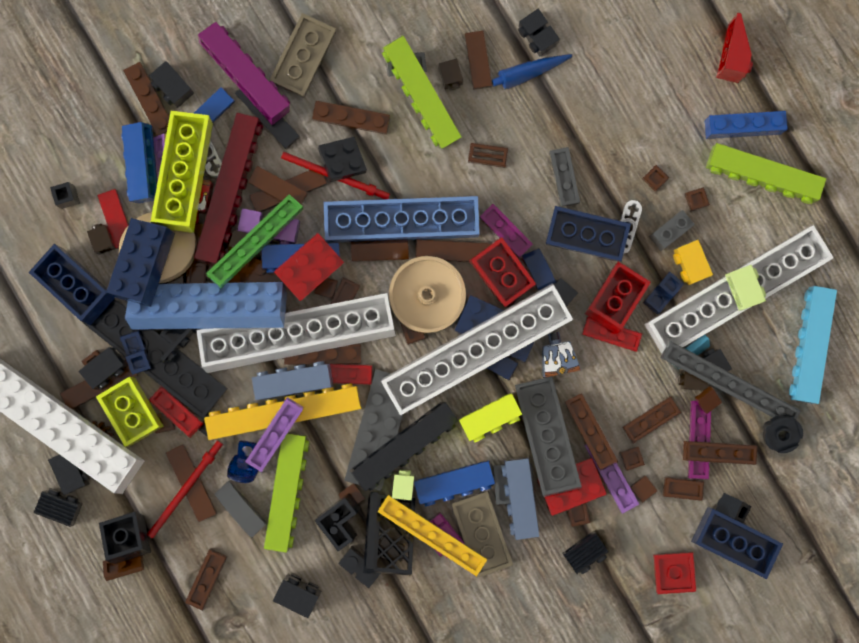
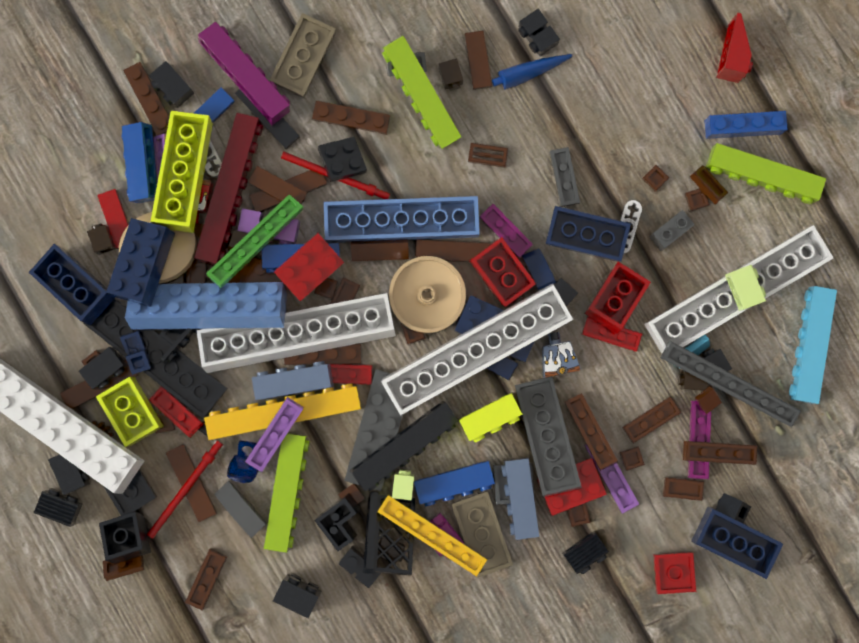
black brick [50,182,80,209] -> none
reddish brown tile [630,475,657,503] -> none
dark blue slope [643,272,684,315] -> none
yellow brick [673,240,713,285] -> none
black plate [763,414,803,453] -> none
none -> black plate [103,469,157,516]
none -> reddish brown tile [690,165,728,205]

